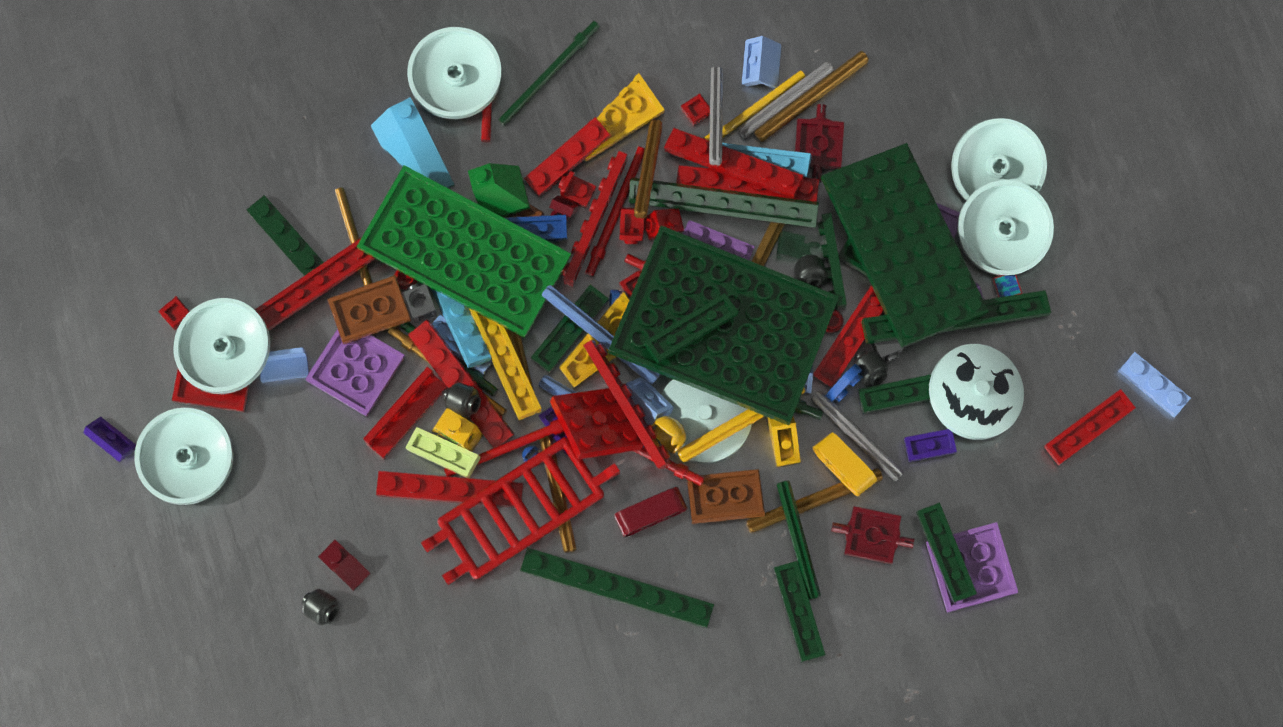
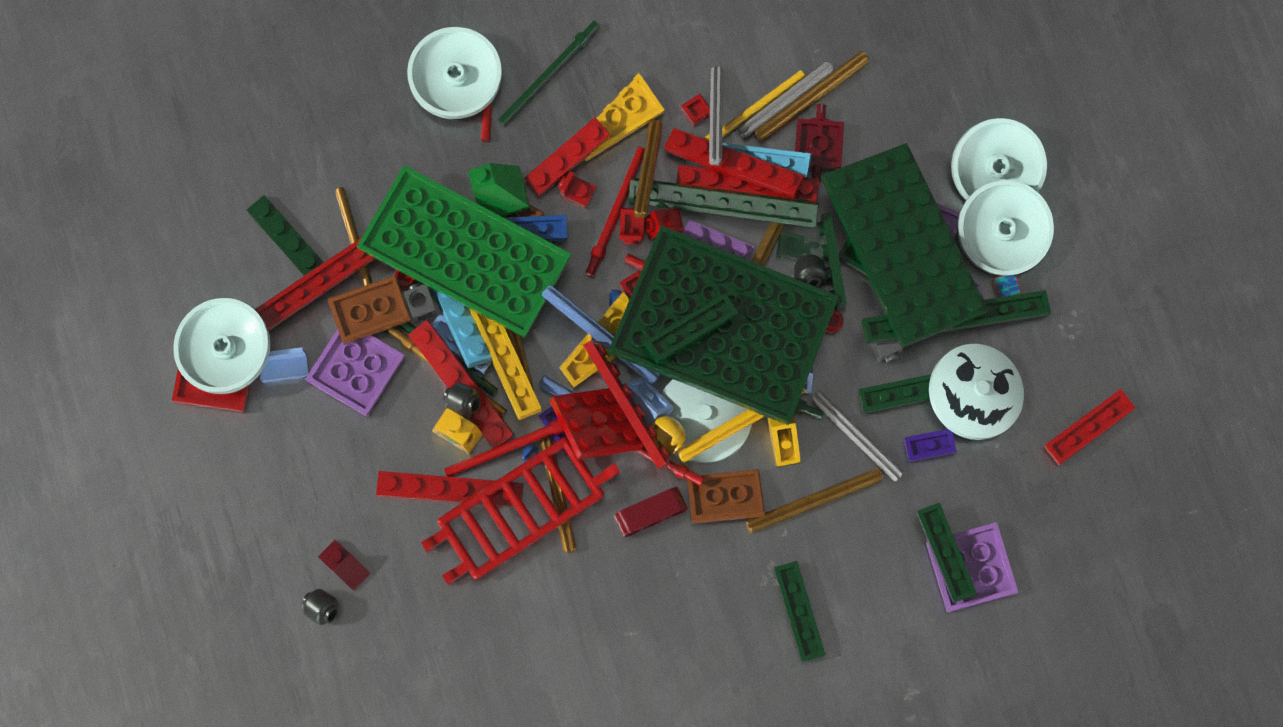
dark purple plate [83,416,136,462] -> none
light aqua dish [135,408,233,505] -> none
red tile [158,296,190,330] -> none
red fence [363,366,448,459] -> none
medium azure wedge [371,97,455,189] -> none
yellowish green plate [405,427,481,479] -> none
dark green plate [520,547,714,628] -> none
dark green plate [531,284,609,374] -> none
dark red tile [549,195,579,223] -> none
red plate [562,151,628,287] -> none
light blue panel [742,36,781,89] -> none
dark green axle [777,480,821,599] -> none
red plate [813,285,883,388] -> none
yellow beam [813,432,877,496] -> none
blue plate [825,363,863,402] -> none
dark red plate [831,506,915,565] -> none
pearl dark grey head [853,350,888,386] -> none
light blue plate [1118,352,1191,417] -> none

